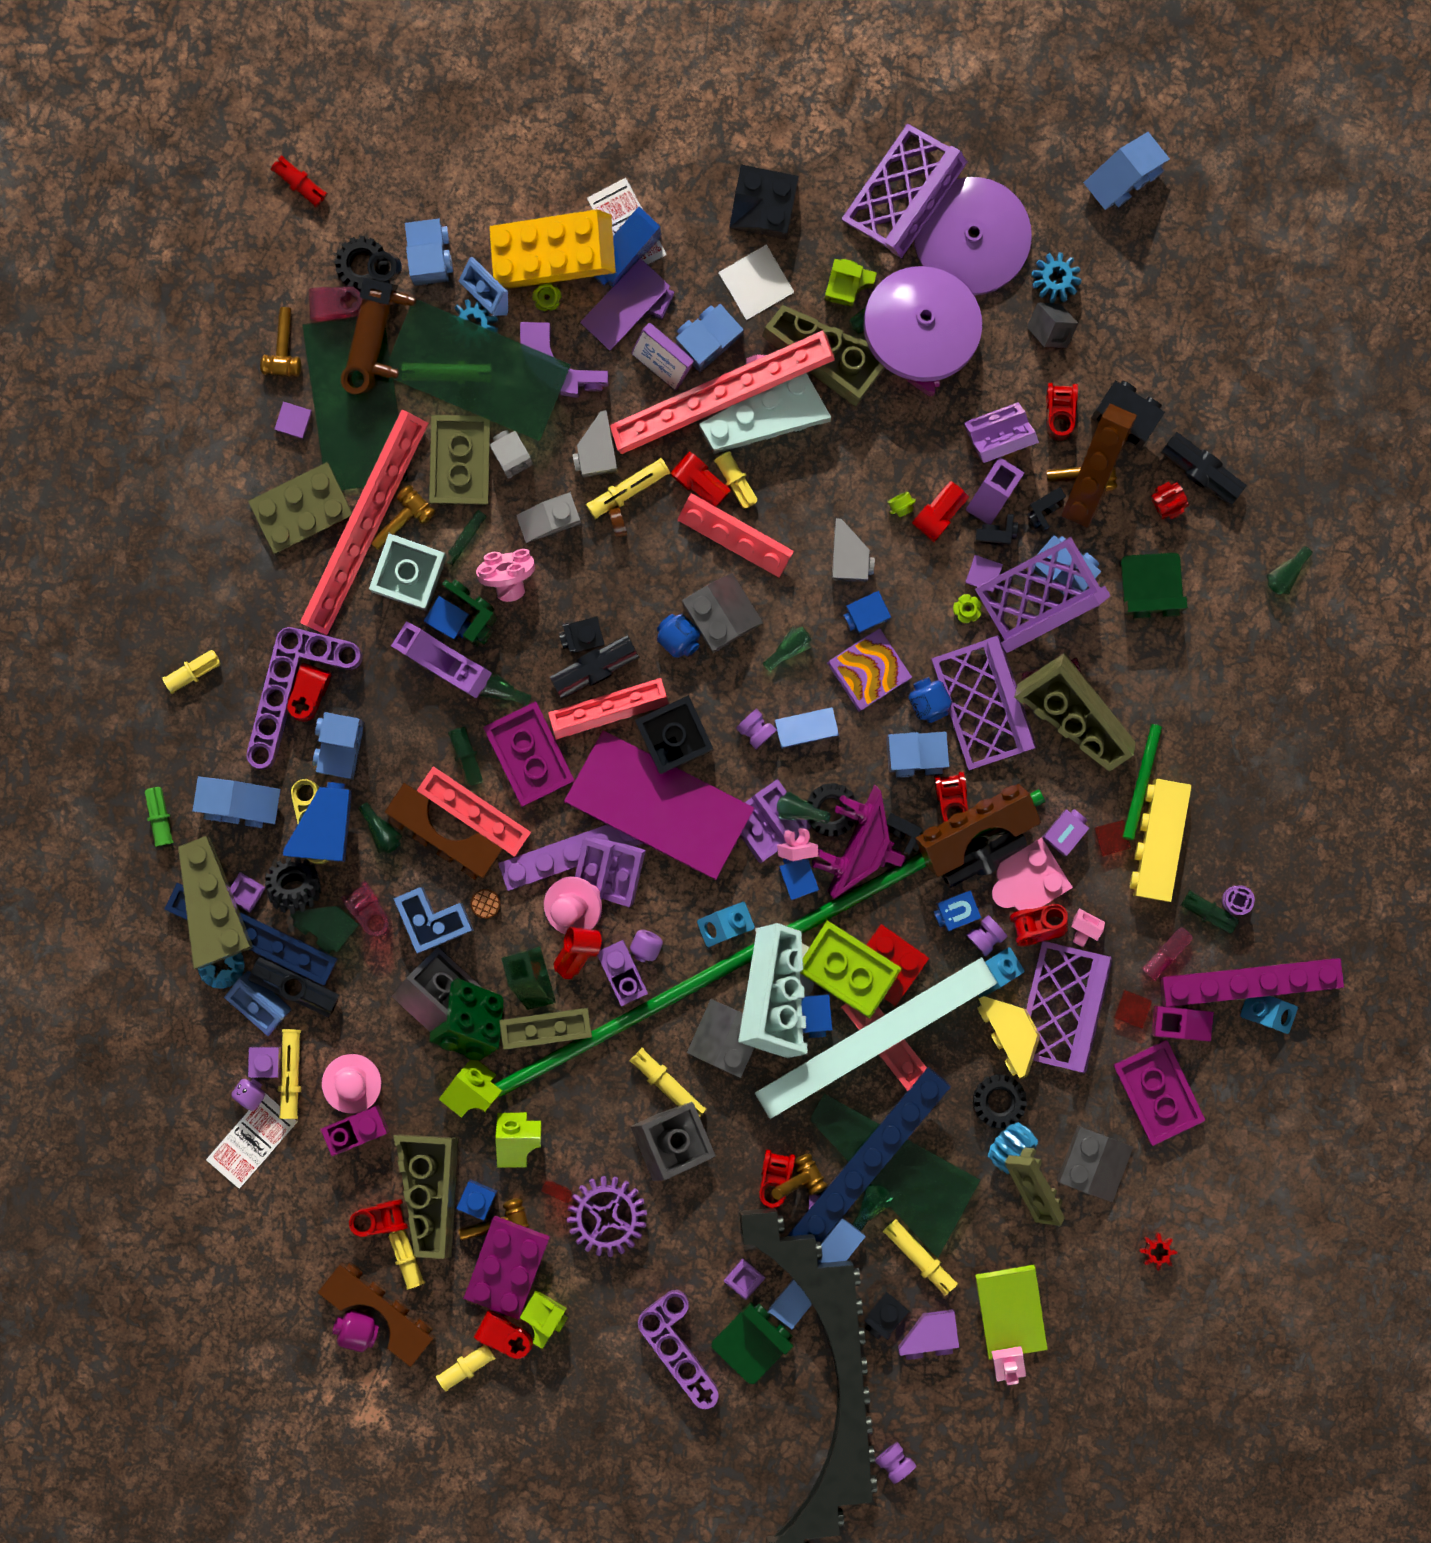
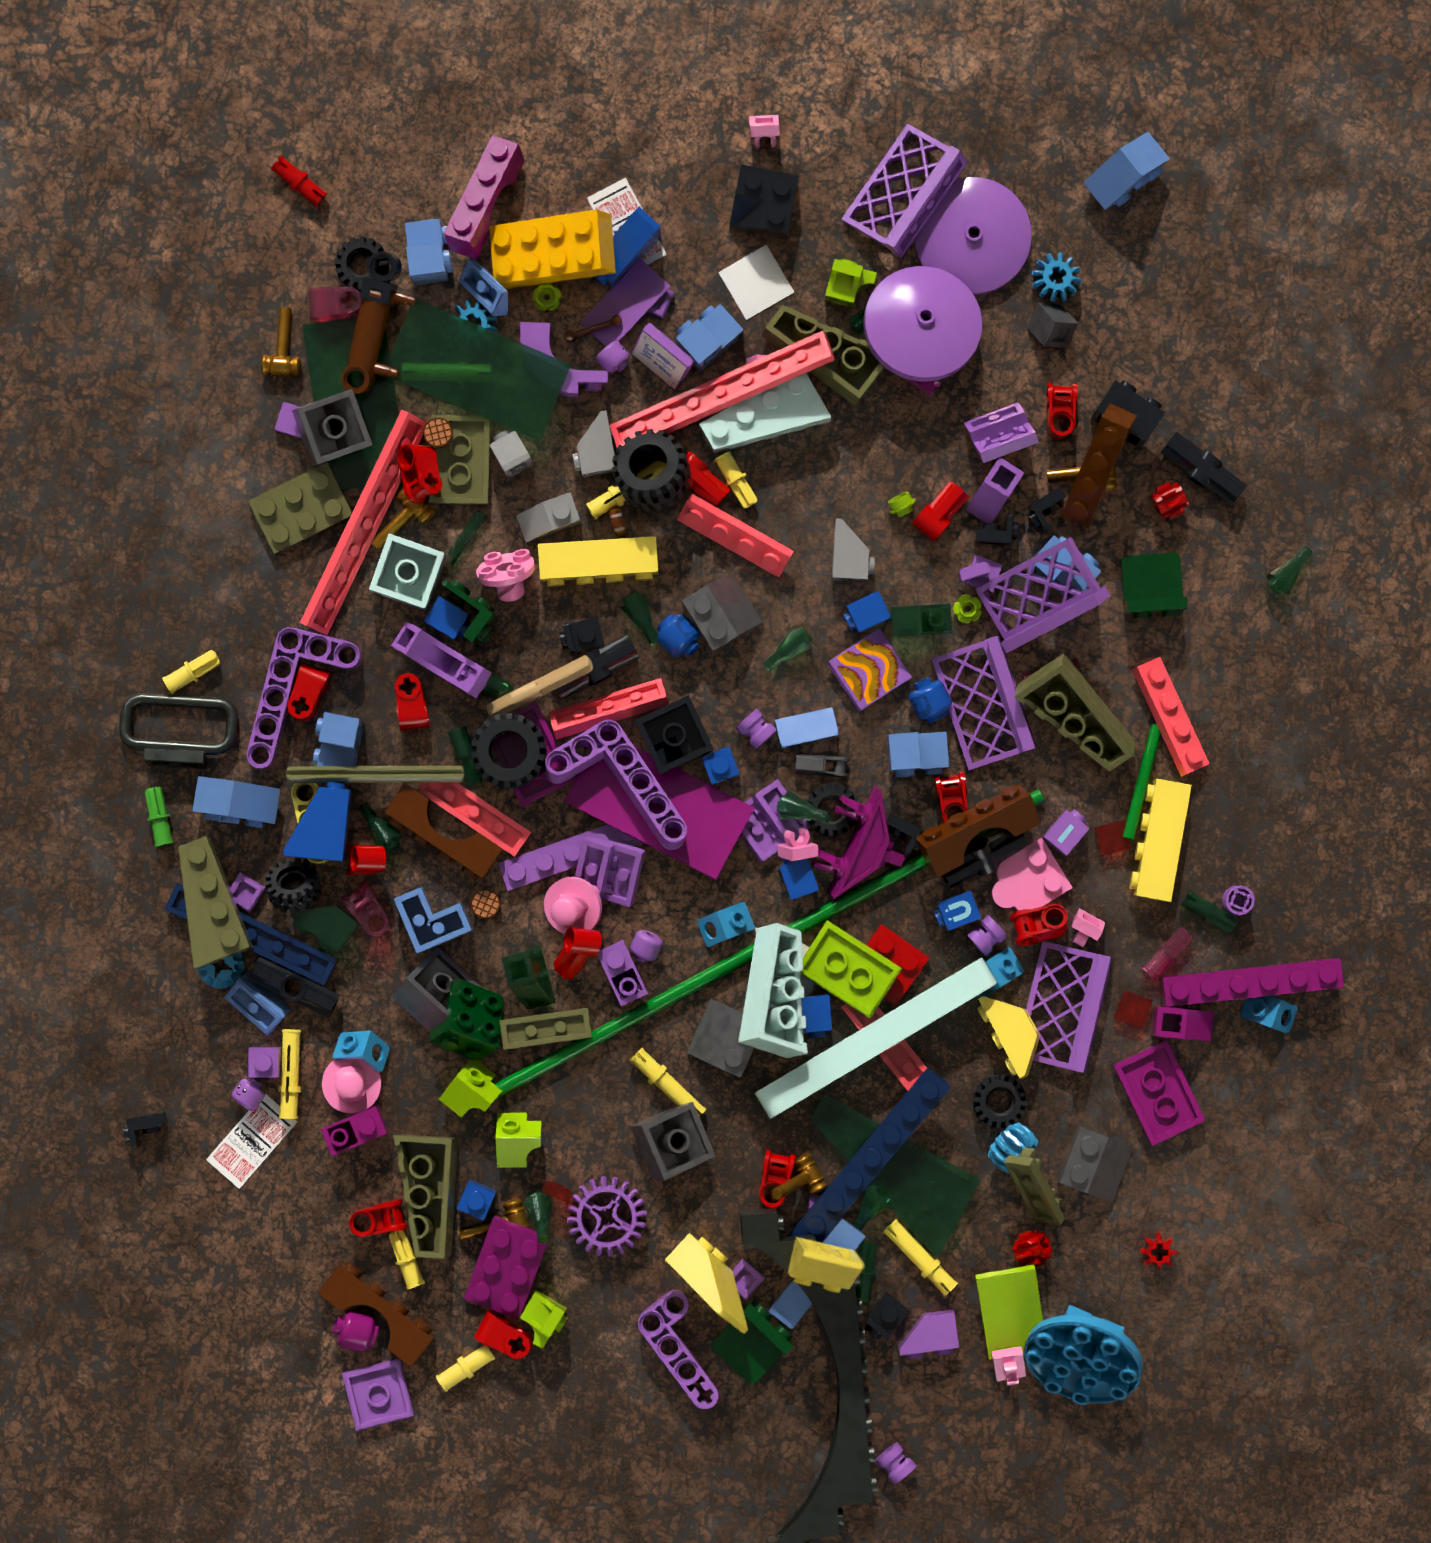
none -> pearl dark grey bar [119,693,238,769]
none -> black bracket [123,1111,168,1149]
none -> olive axle [286,766,464,783]
none -> flat silver slope [292,389,373,466]
none -> dark azure bracket [332,1030,390,1072]
none -> medium lavender tile [342,1358,415,1431]
none -> red piece [346,845,386,875]
none -> red piece [395,673,430,731]
none -> red piece [398,444,442,504]
none -> tile [423,418,453,448]
none -> magenta arch [444,135,525,259]
none -> black tyre [471,713,547,789]
none -> tan axle [486,655,593,718]
none -> clear green cone [524,1192,553,1243]
none -> light yellow brick [538,536,659,587]
none -> medium lavender beam [544,720,687,850]
none -> reddish brown hinge [564,315,622,343]
none -> medium lavender piece [597,341,630,374]
none -> black tyre [612,429,691,511]
none -> clear green cone [620,591,658,645]
none -> light yellow slope [665,1233,748,1334]
none -> blue brick [701,746,740,786]
none -> bright pink tile [749,115,780,148]
none -> light yellow slope [788,1237,864,1292]
none -> flat silver bar [795,753,850,777]
none -> clear green axle [855,1241,877,1302]
none -> clear green slope [890,603,953,640]
none -> medium lavender tile [957,561,990,583]
none -> red gear [1013,1230,1052,1267]
none -> dark azure bracket [1024,1305,1143,1405]
none -> coral plate [1132,657,1210,777]

